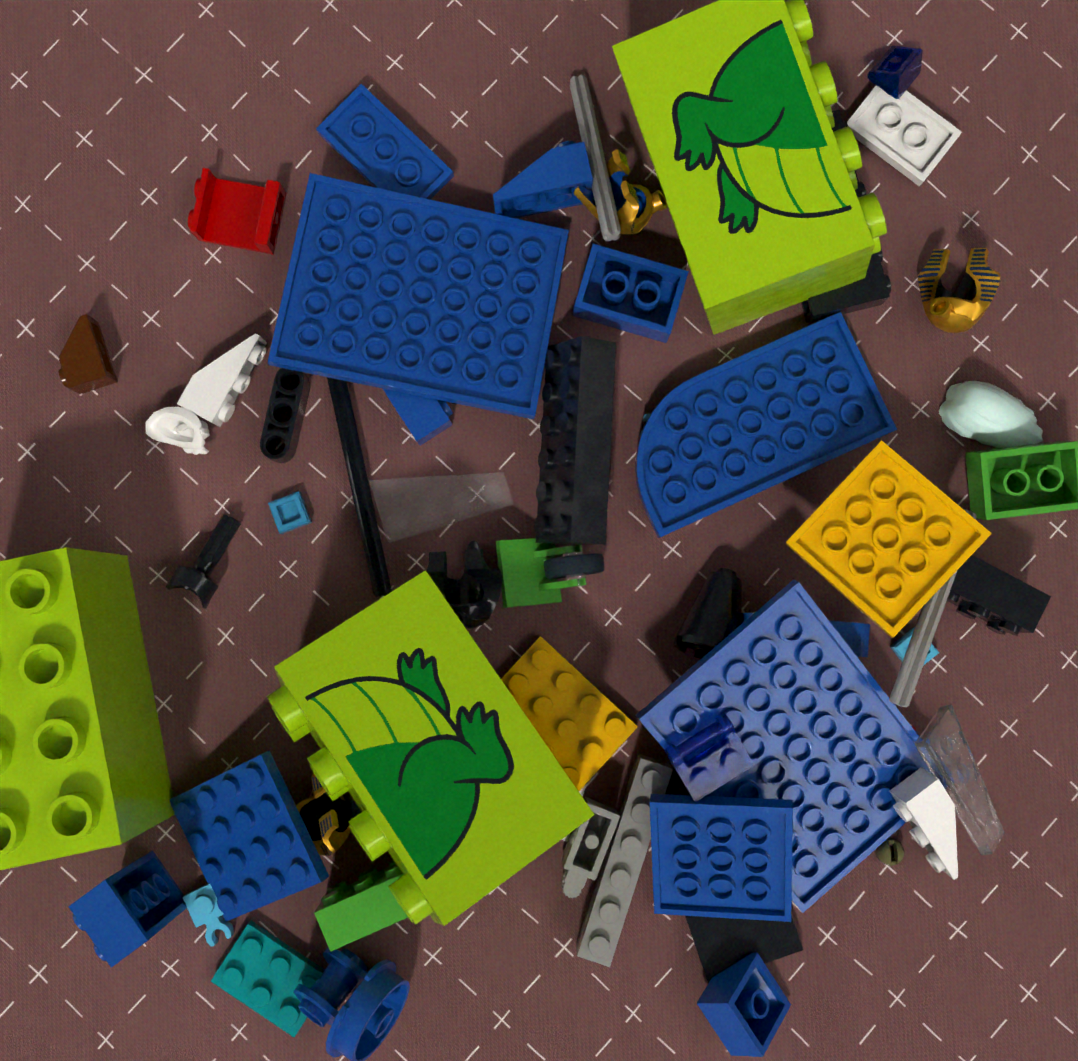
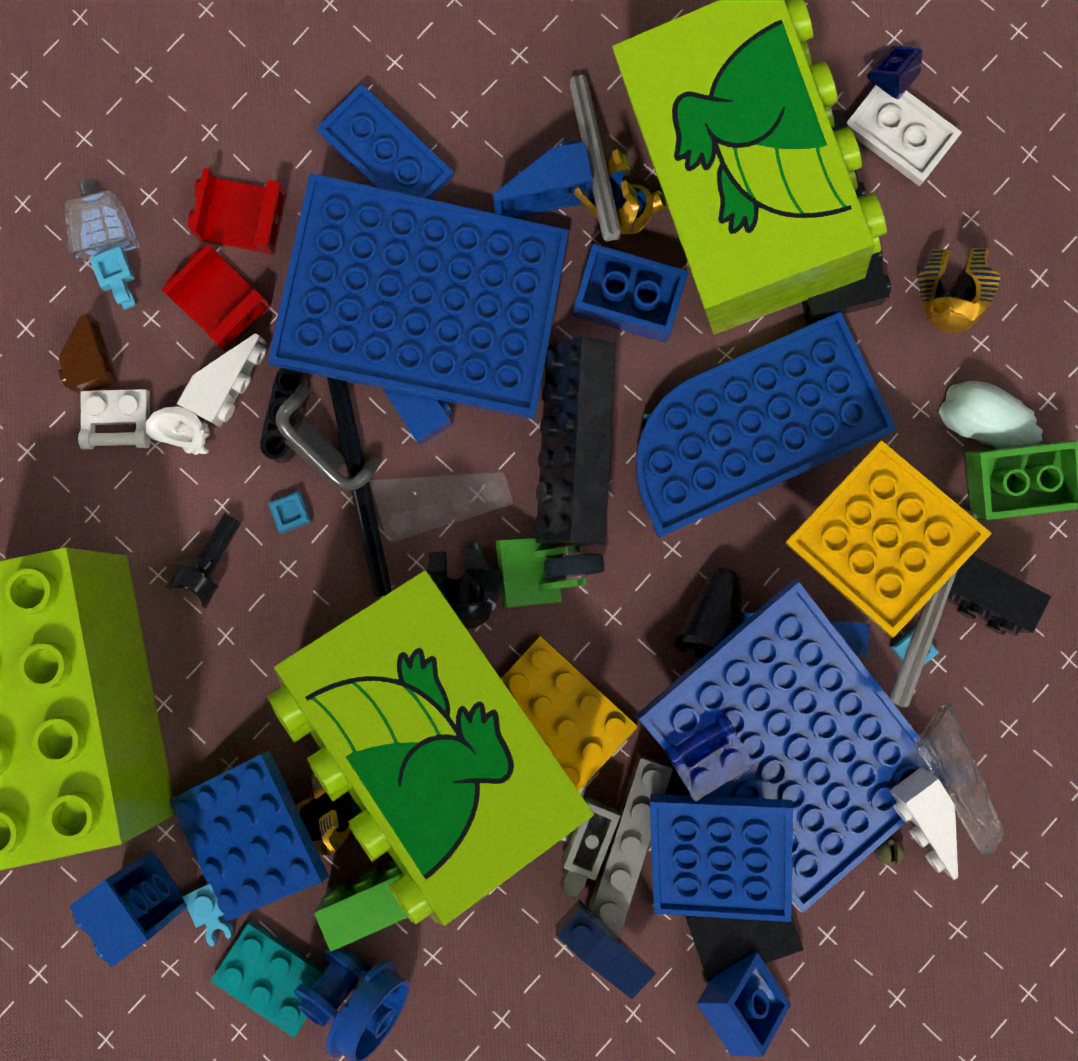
none -> clear torso [65,178,140,263]
none -> white plate [78,389,150,450]
none -> medium azure plate [89,246,137,310]
none -> red panel [161,244,271,351]
none -> dark grey piece [275,384,381,491]
none -> dark blue slope [556,899,656,999]

